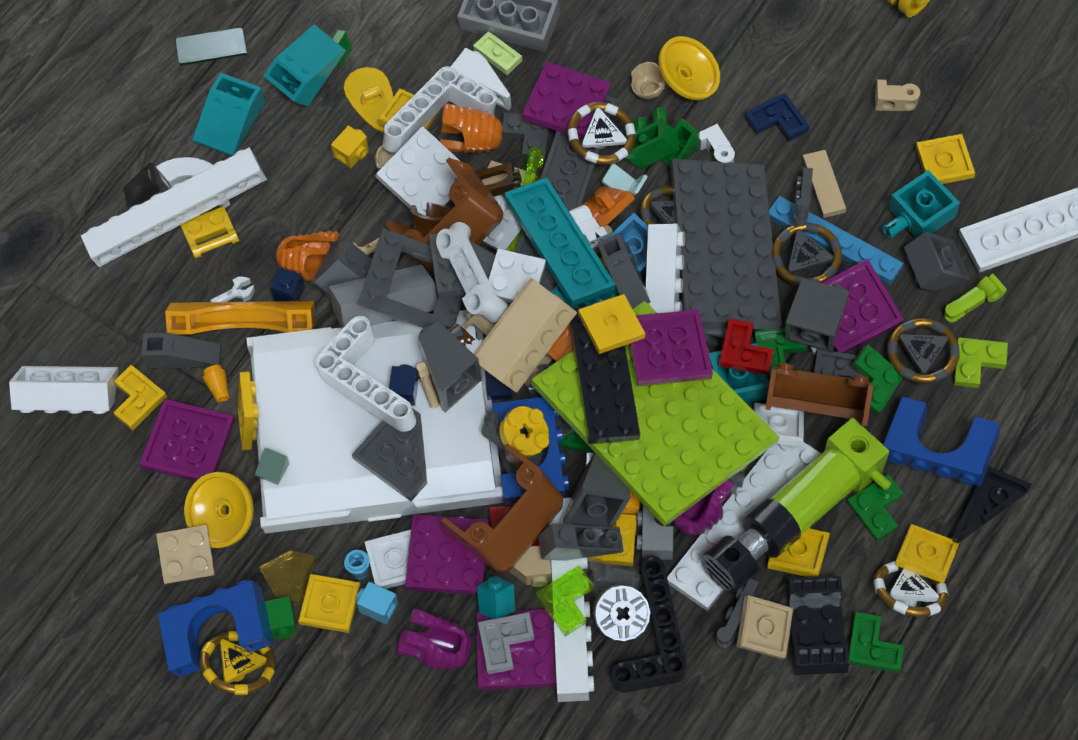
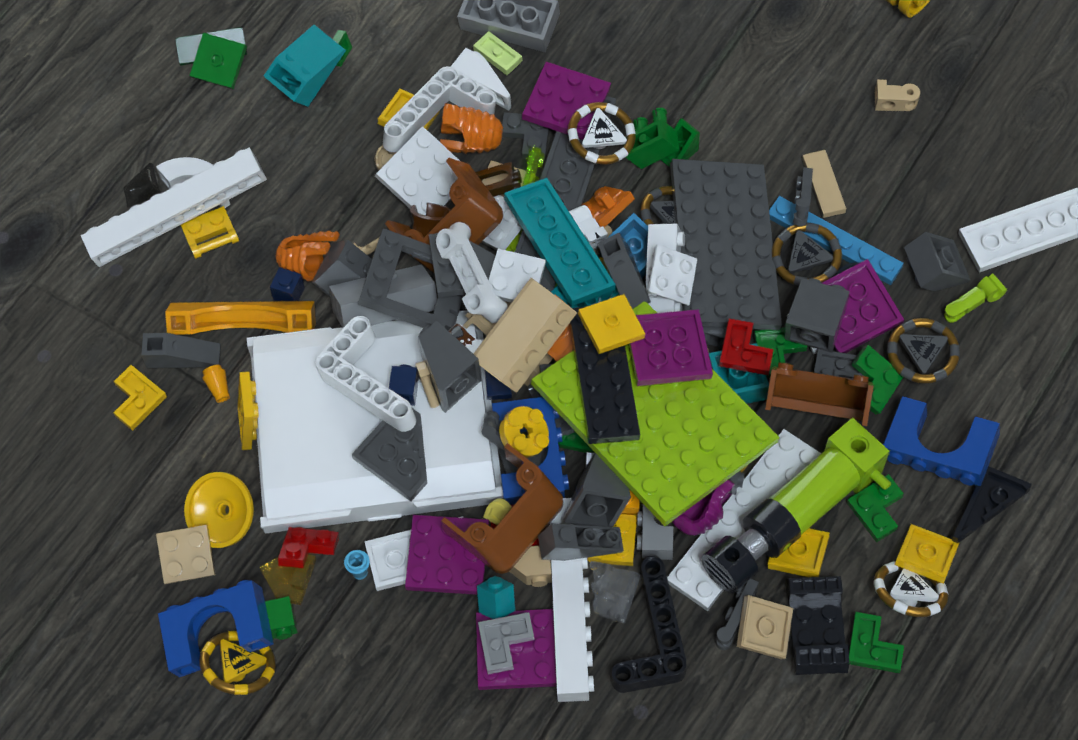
white slope [9,366,118,414] -> none
magenta plate [139,399,235,482] -> none
teal slope [192,72,265,156] -> none
white bar [210,277,255,302] -> none
sand green slope [255,448,290,485] -> none
yellow plate [298,574,361,633] -> none
yellow brick [331,125,369,168] -> none
yellow shield [344,67,393,133] -> none
medium azure brick [356,582,398,625] -> none
magenta hair [396,609,472,670] -> none
clear neon green plate [536,566,594,637] -> none
wheel [592,584,650,641] -> none
light aqua bracket [602,164,648,196] -> none
tan hair [631,62,666,100] -> none
yellow dish [659,36,720,100] -> none
white leg [699,124,735,163] -> none
dark blue plate [745,93,810,141] -> none
white plate [753,403,804,447] -> none
teal brick [882,170,960,239] -> none
yellow plate [915,134,975,184] -> none
lime plate [954,337,1008,388] -> none
none -> green plate [189,33,247,89]
none -> red plate [278,527,339,568]
none -> light yellow tile [483,498,512,525]
none -> white hinge [646,244,697,306]

